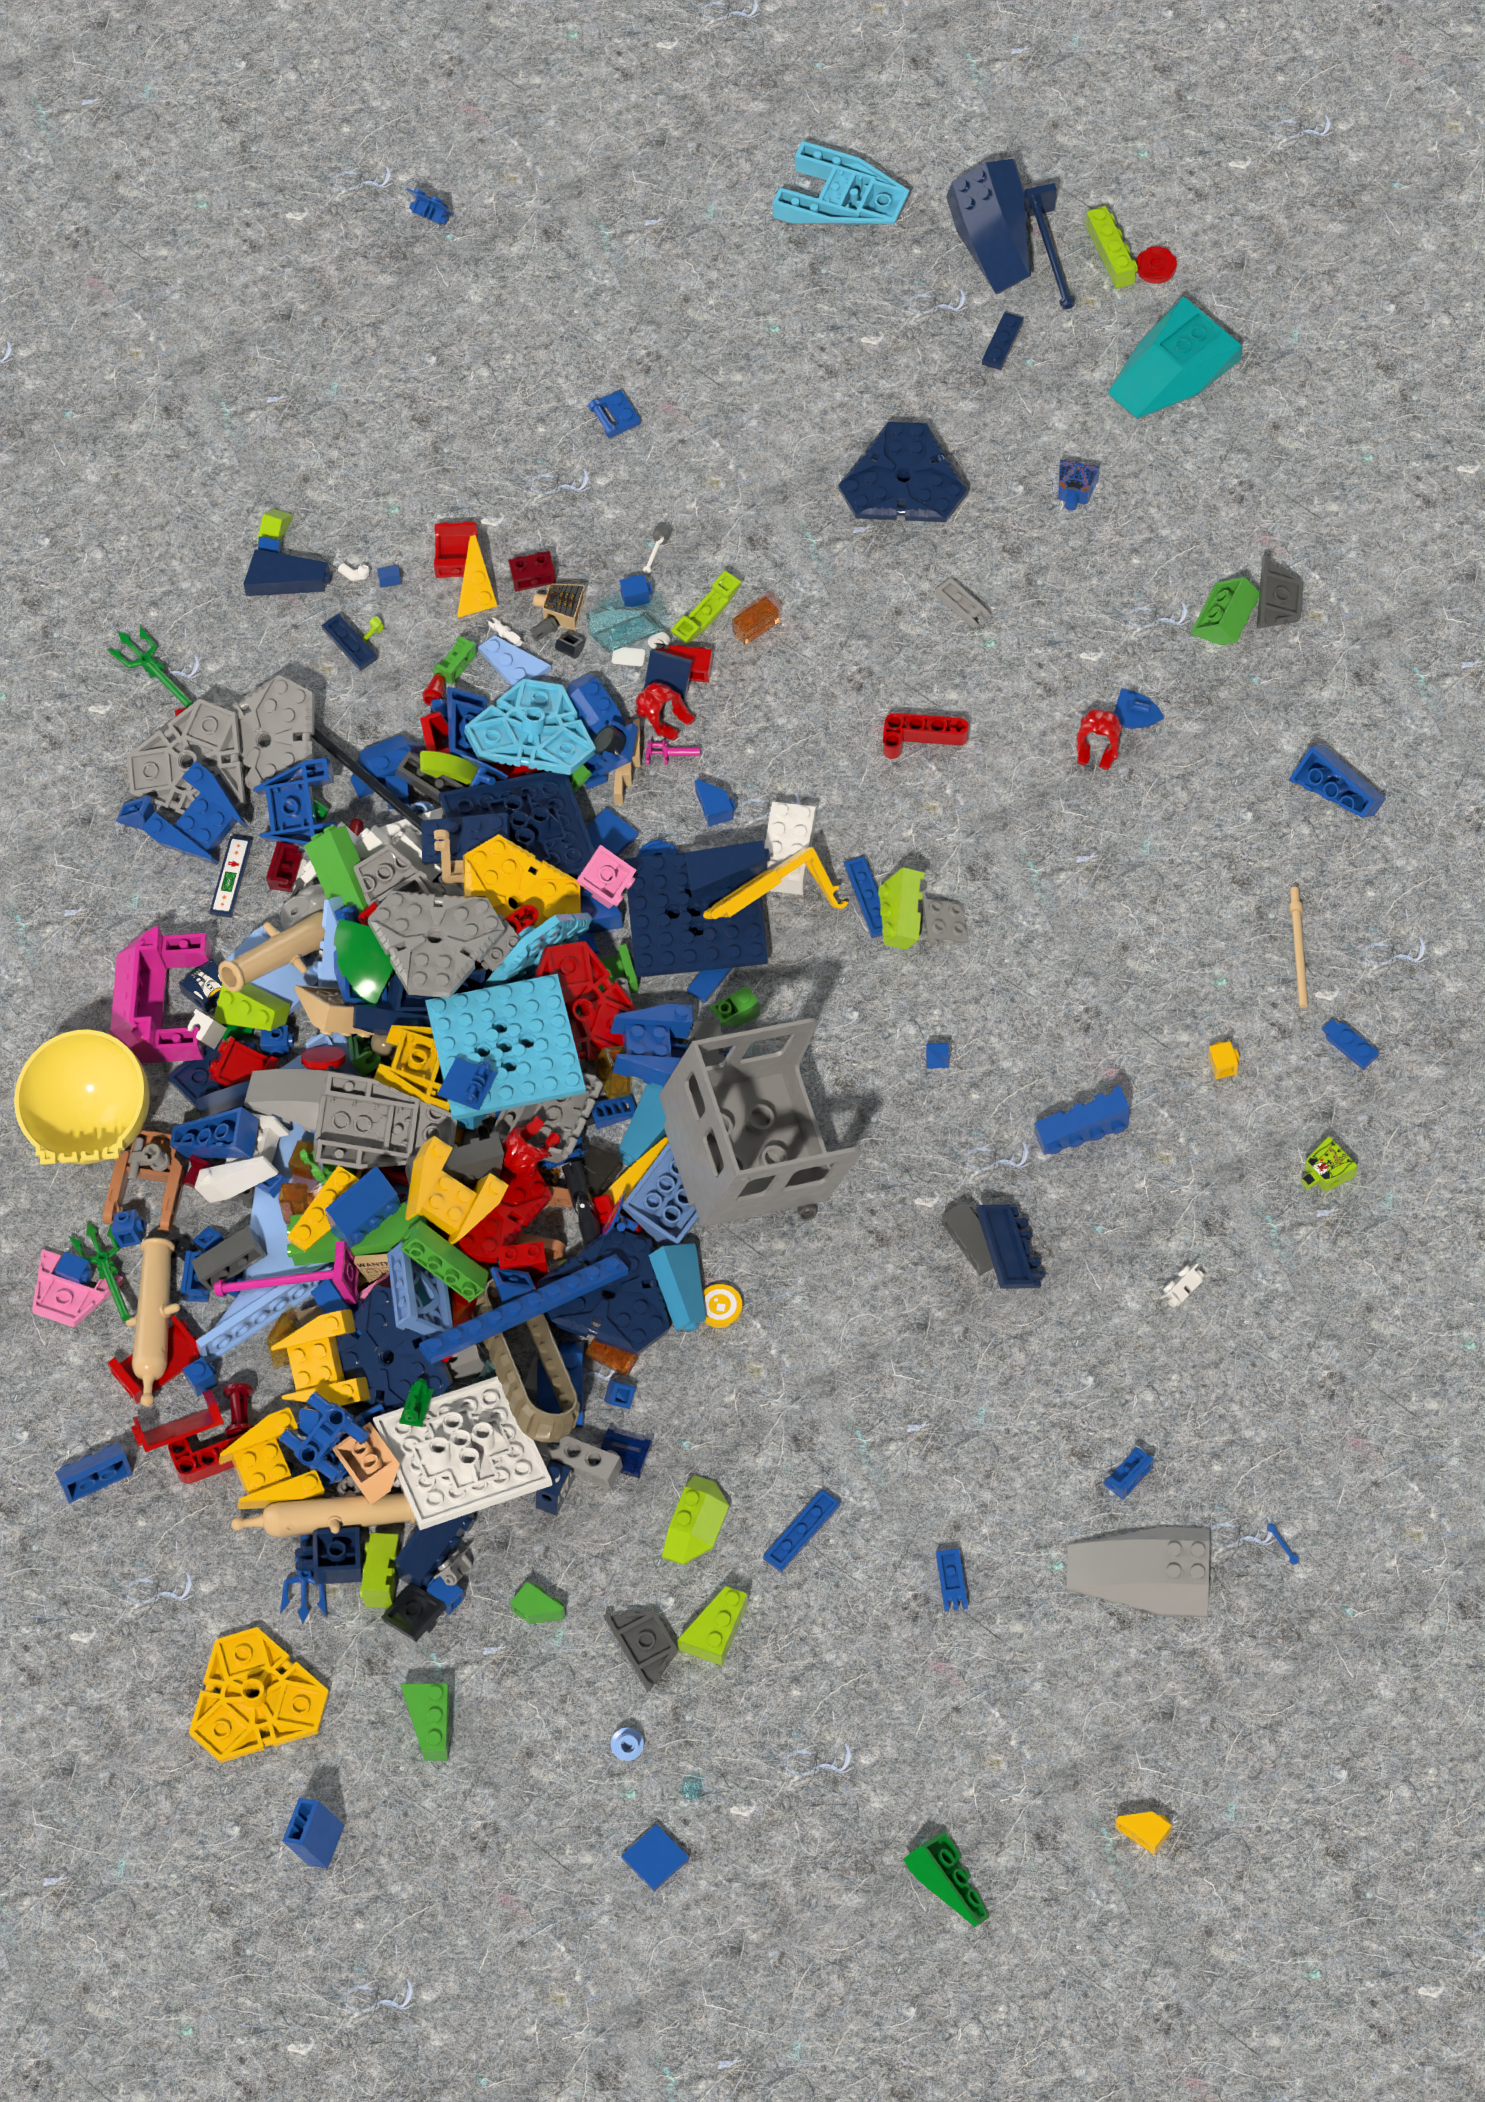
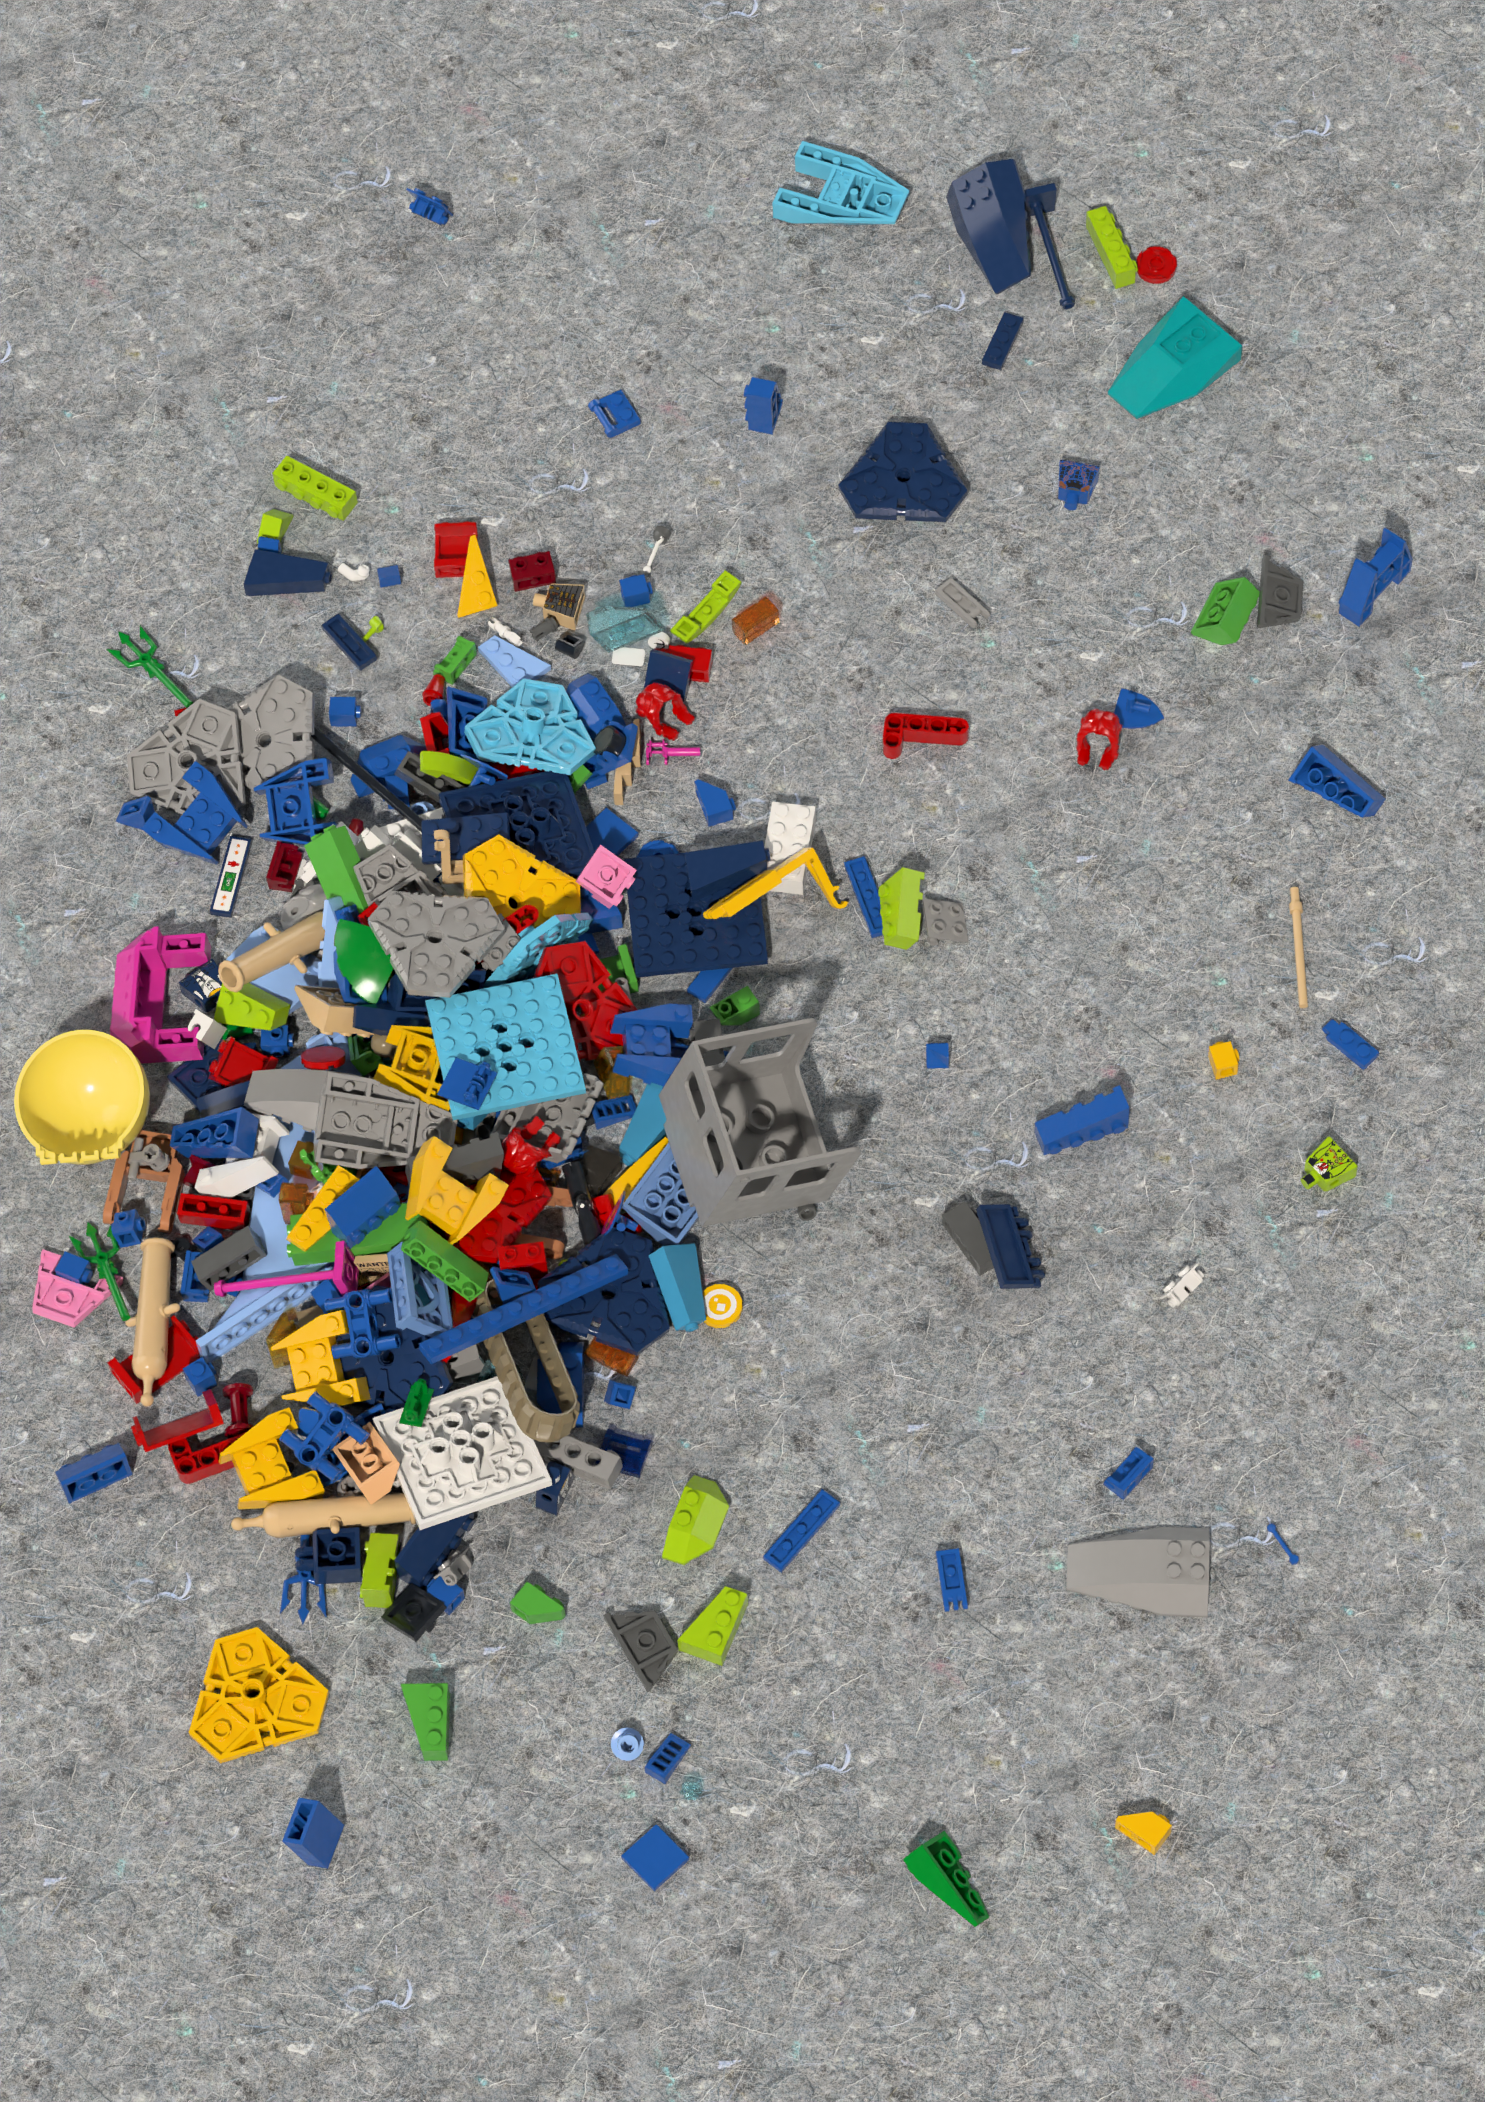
none -> red brick [177,1193,251,1230]
none -> lime brick [272,455,358,521]
none -> blue piece [324,1288,401,1359]
none -> blue brick [329,697,361,727]
none -> blue slope [644,1733,691,1784]
none -> blue wedge [744,377,783,435]
none -> blue wedge [1339,528,1413,627]

